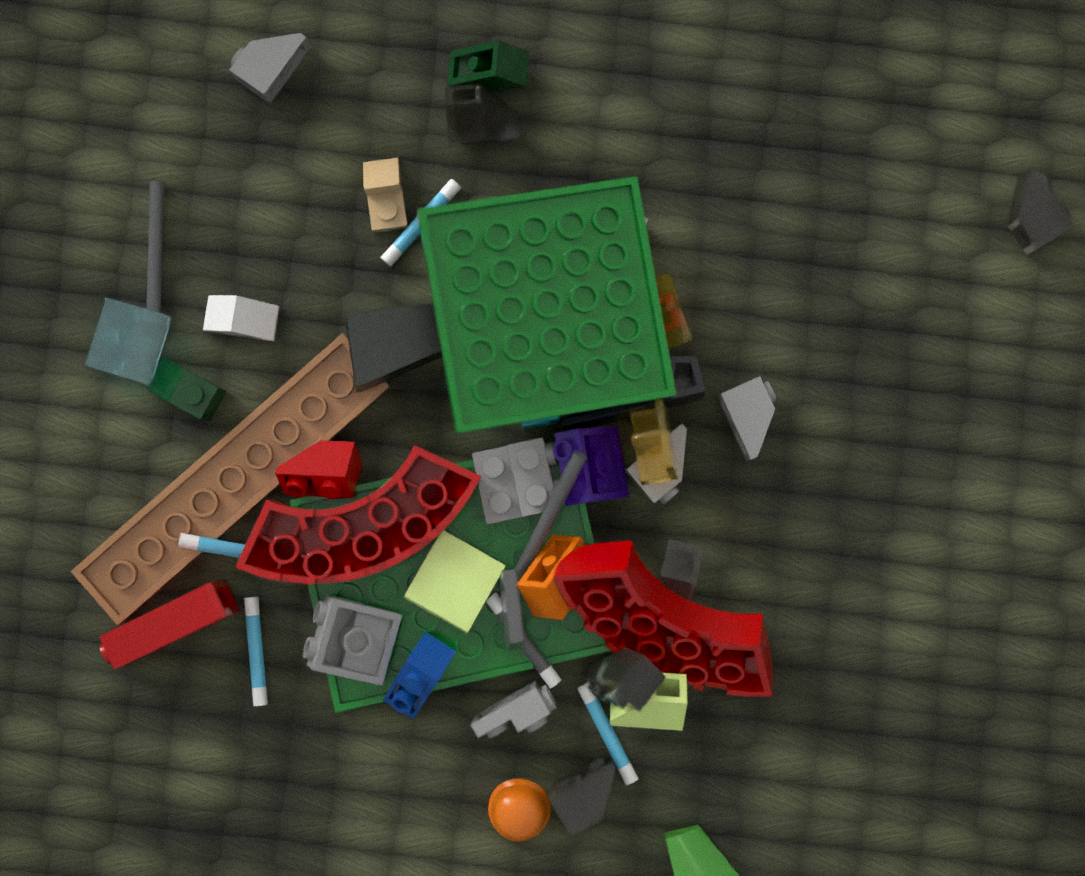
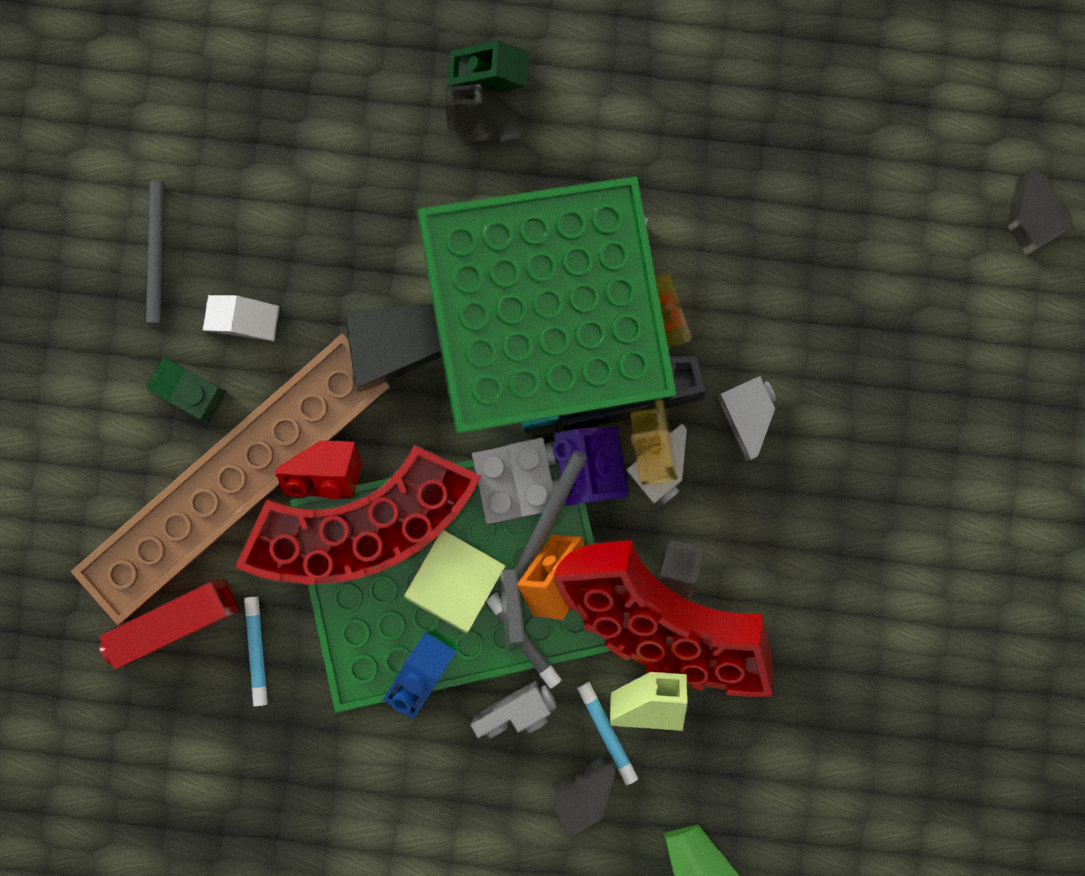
clear light blue slope [85,298,172,385] -> none
medium azure bar [178,533,245,558] -> none
light grey slope [229,33,311,104] -> none
light grey plate [303,594,402,686] -> none
tan slope [363,158,408,233] -> none
bar [380,179,461,267] -> none
orange helmet [488,778,551,842] -> none
clear smoke slope [581,647,666,712] -> none

